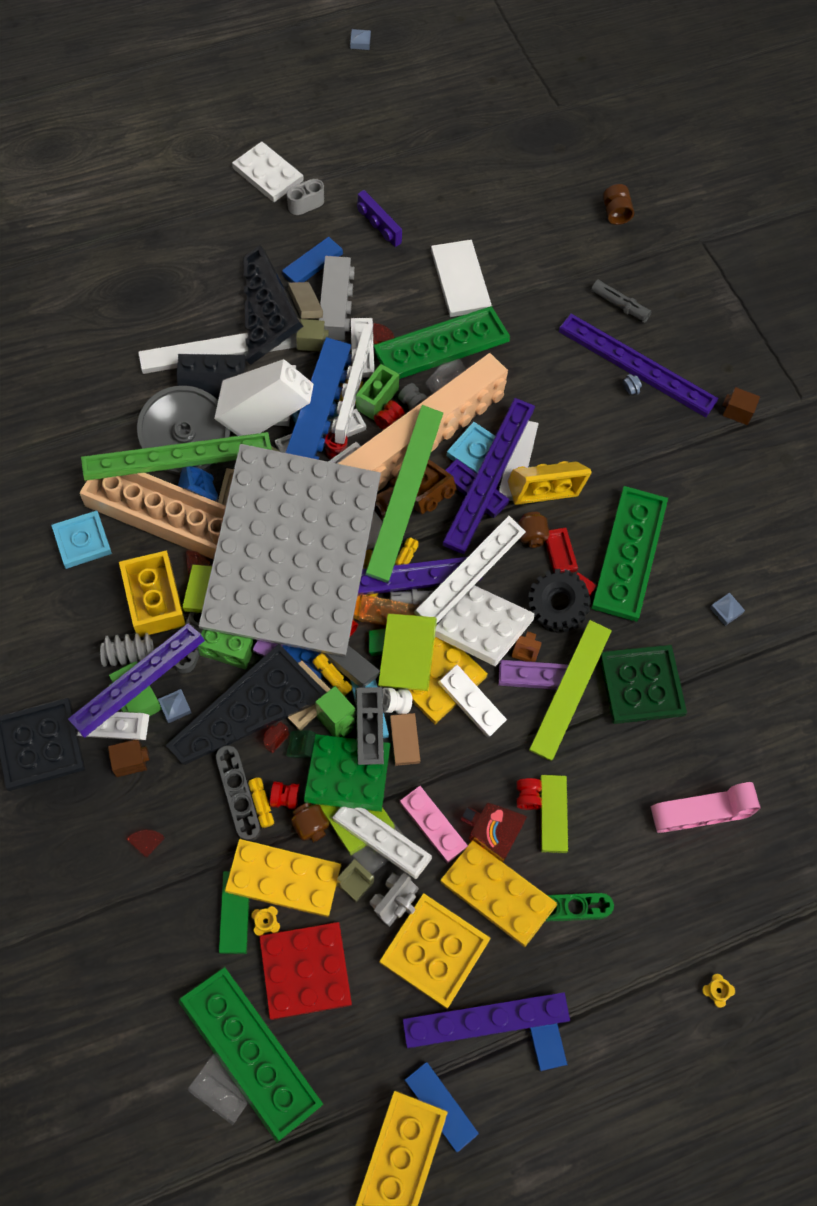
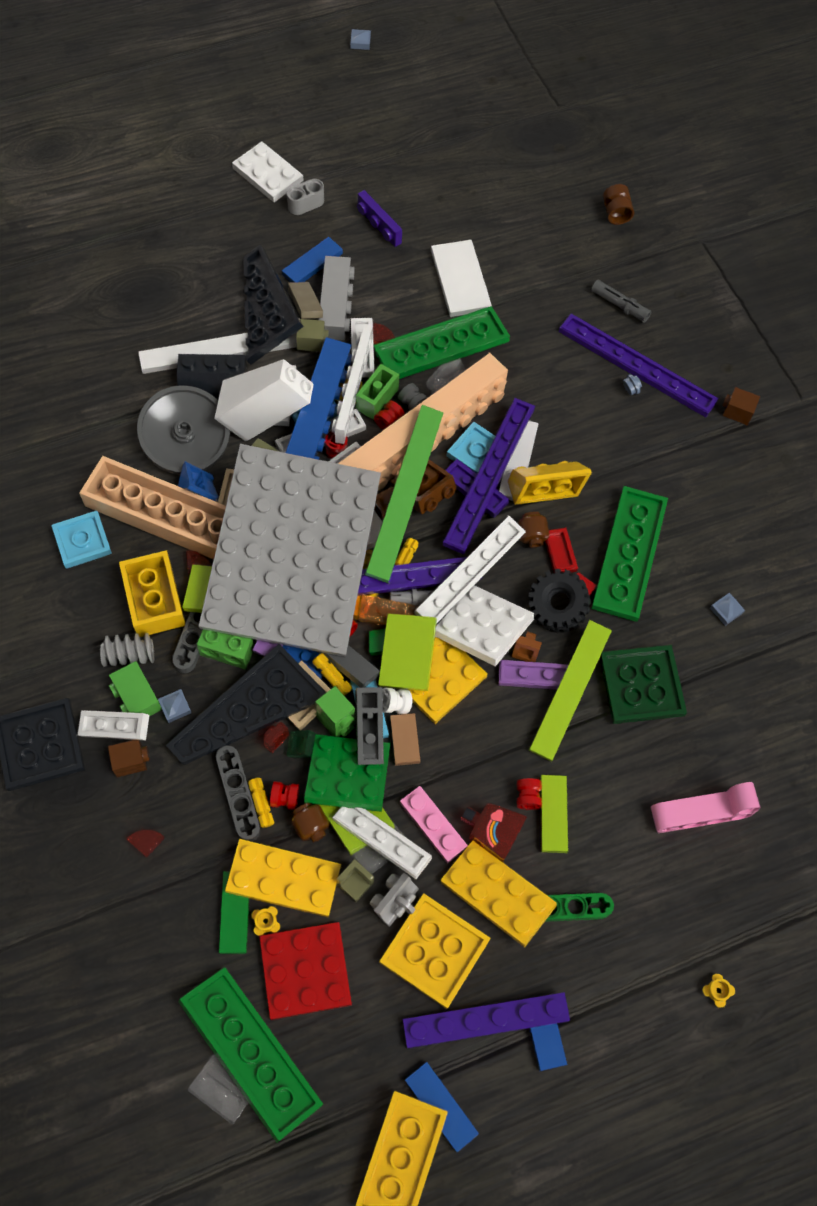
dark purple plate [68,623,205,738] -> none
bright green tile [81,432,272,481] -> none
white plate [438,665,507,737] -> none

